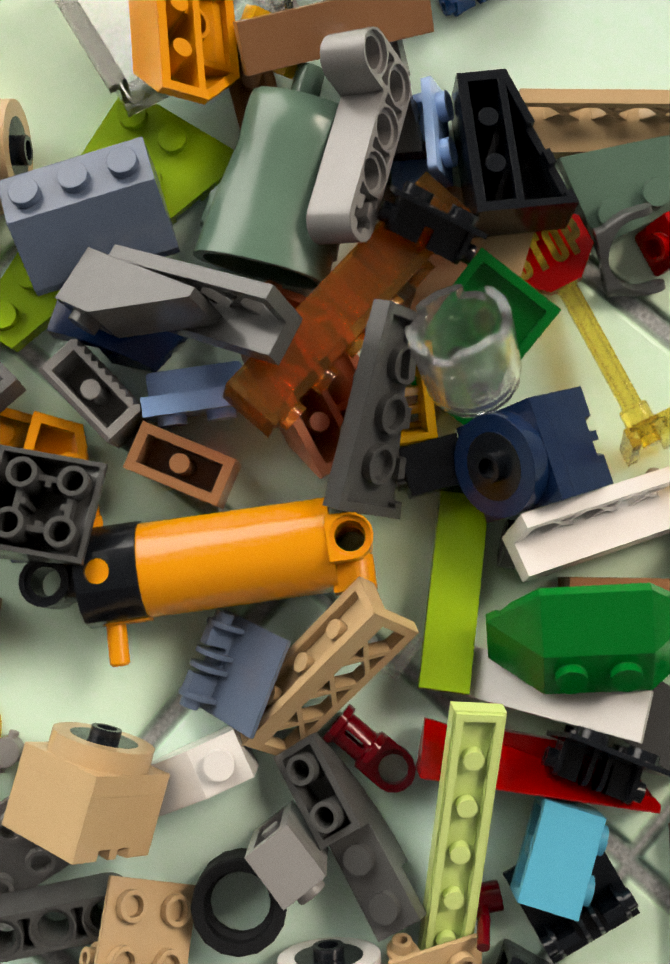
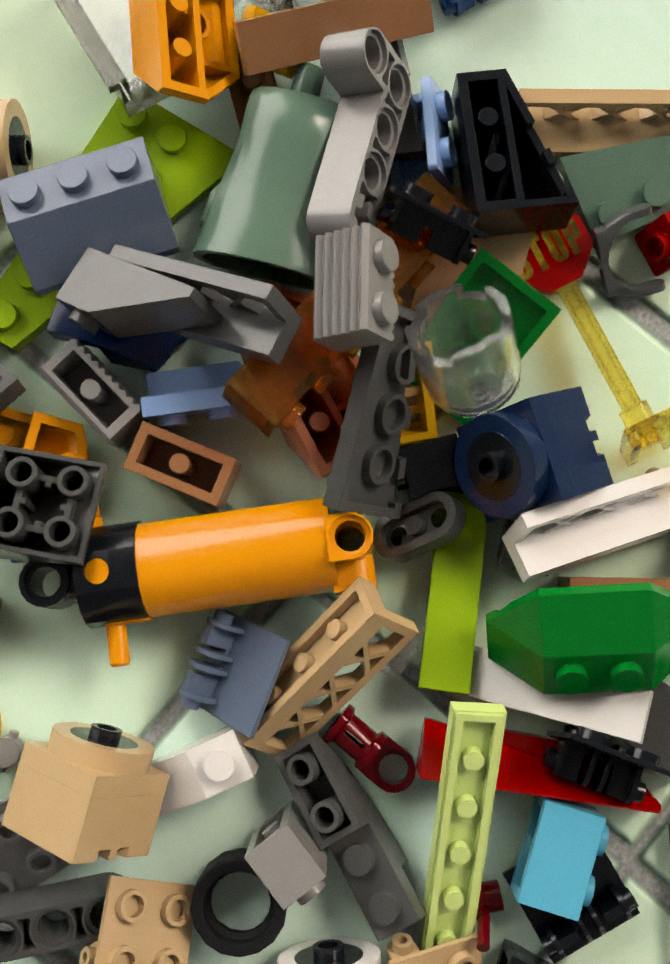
none -> light grey brick [313,222,399,352]
none -> dark grey plate [373,491,466,563]

